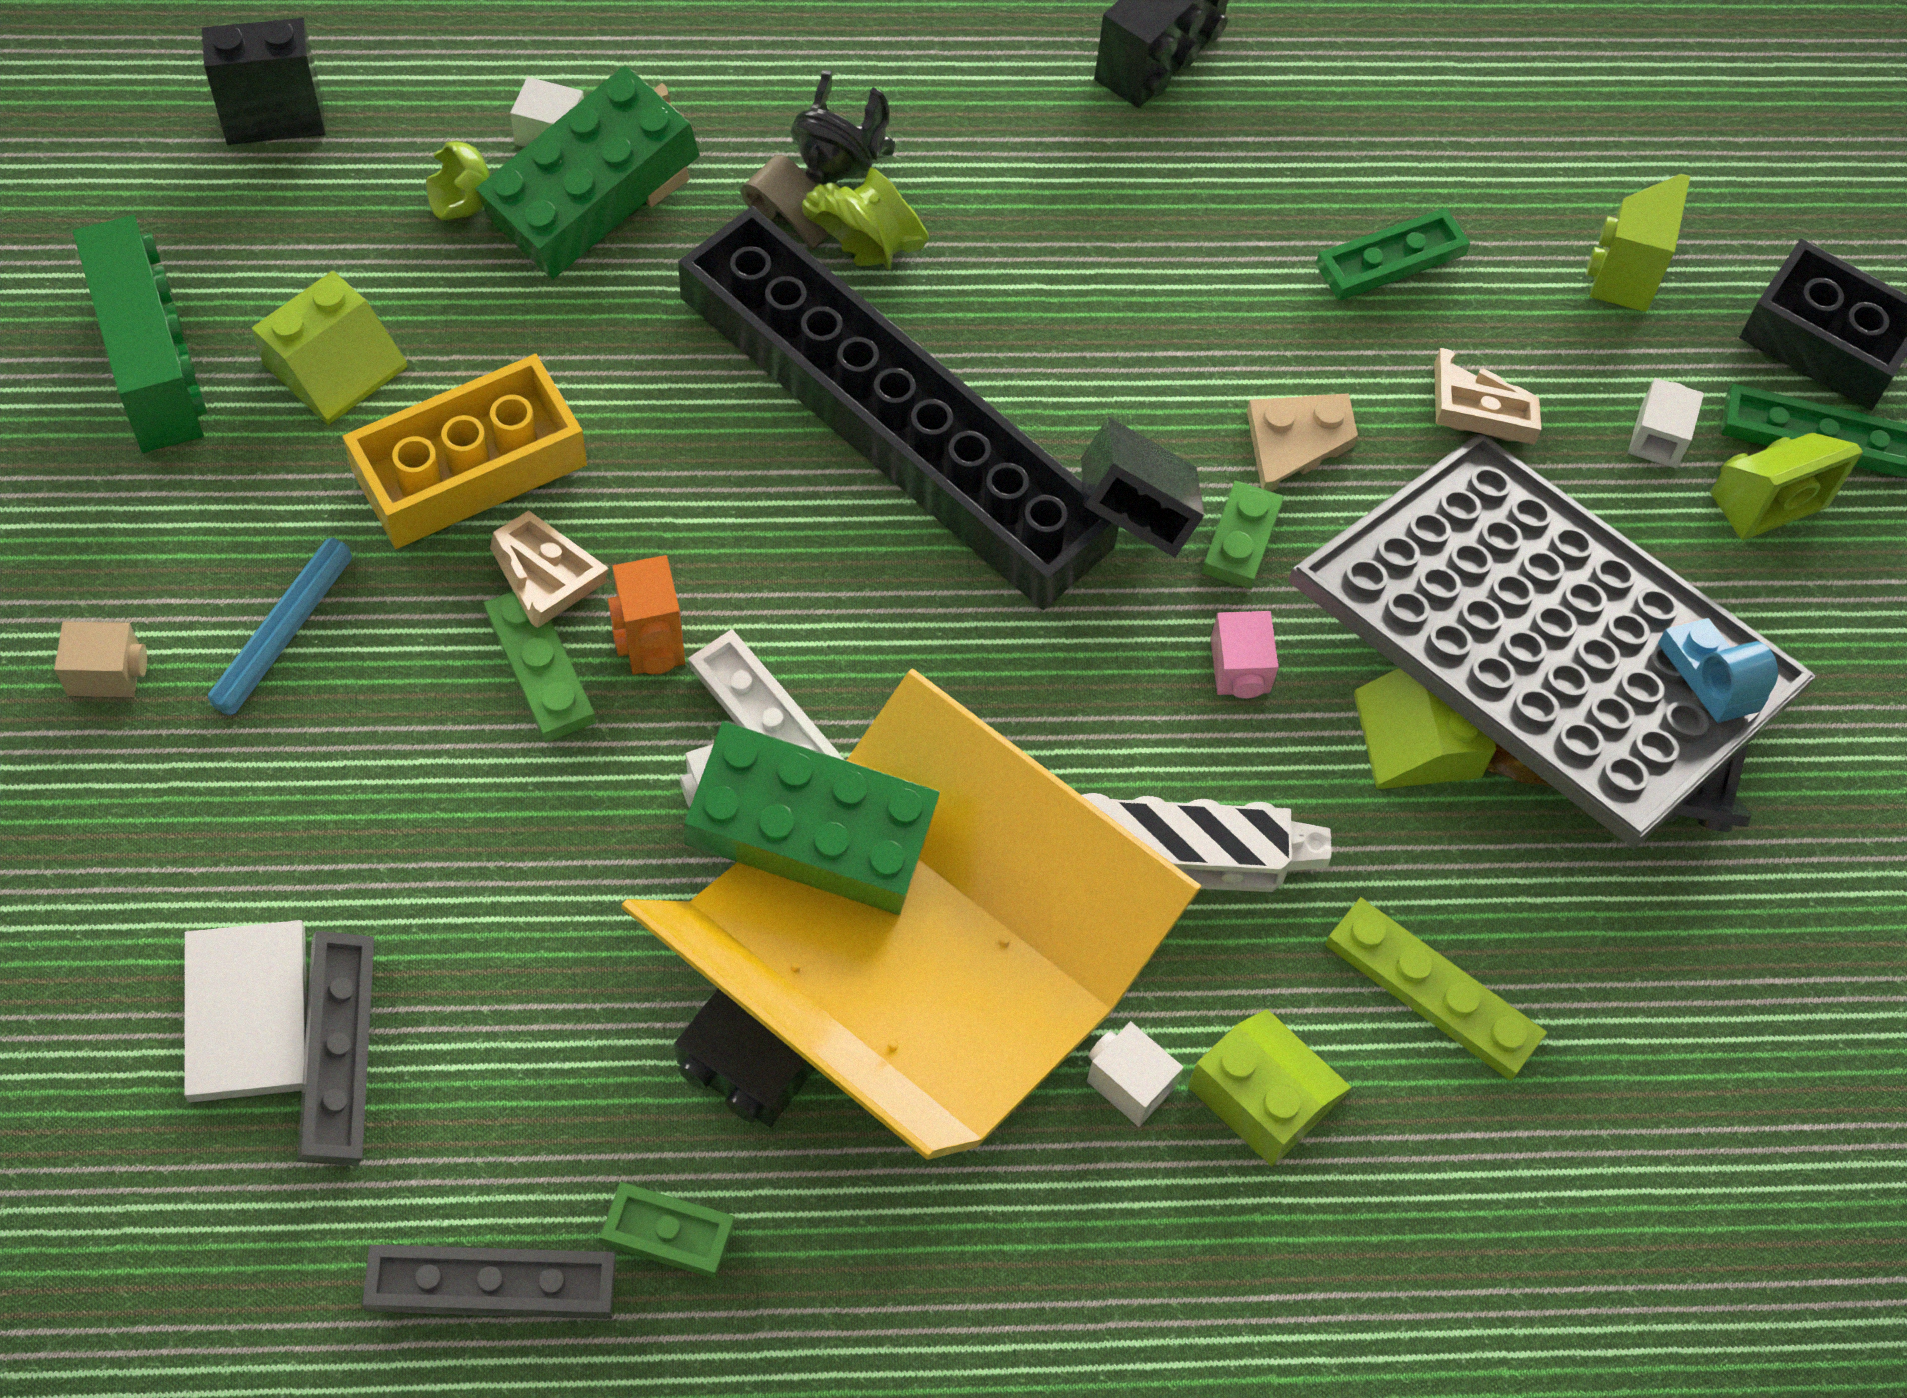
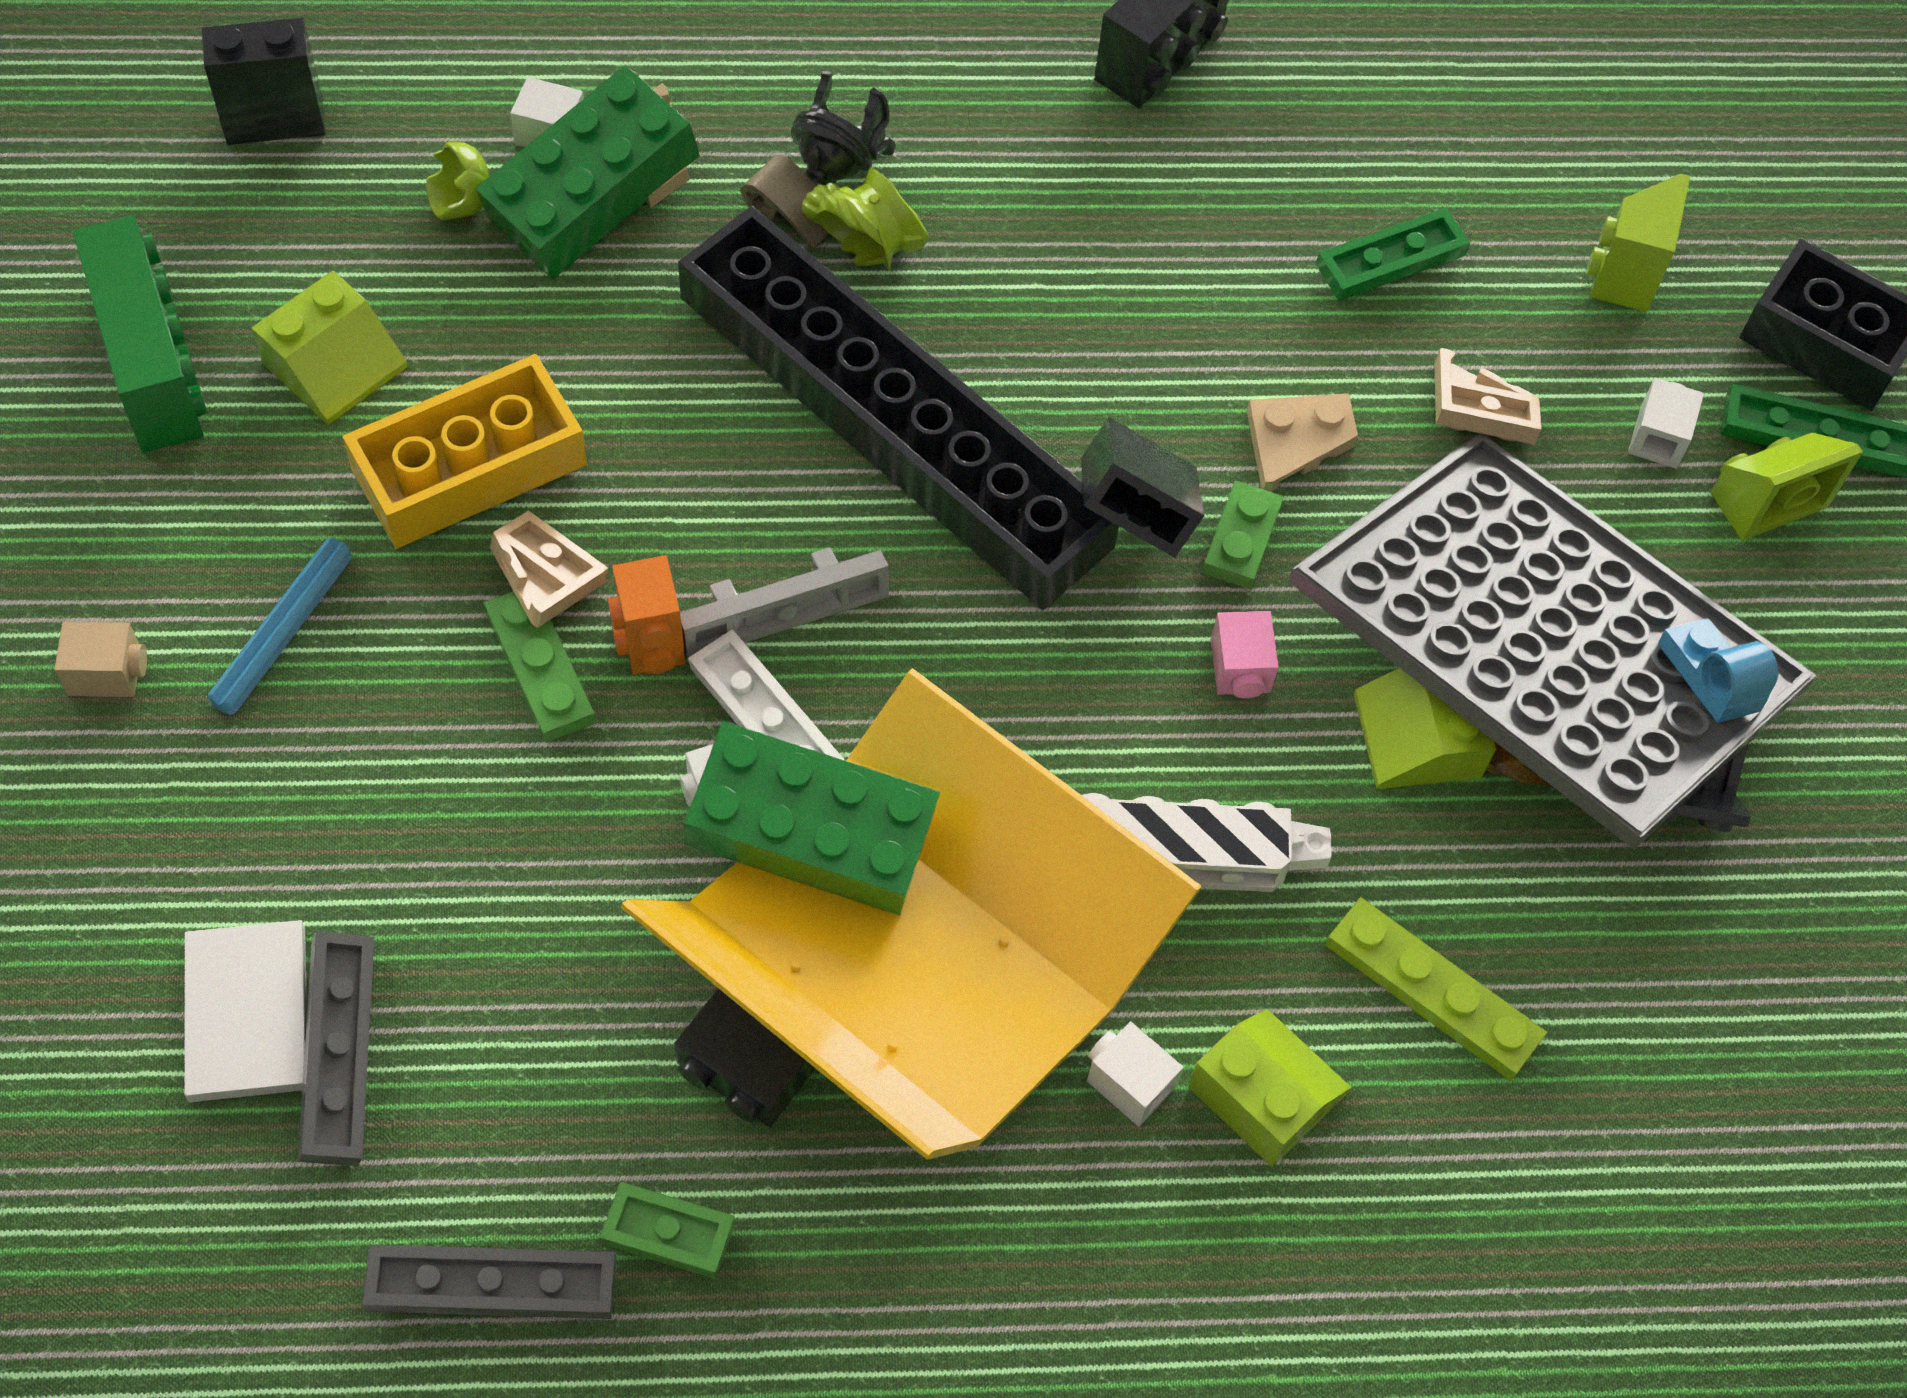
none -> light grey hinge [680,548,889,659]

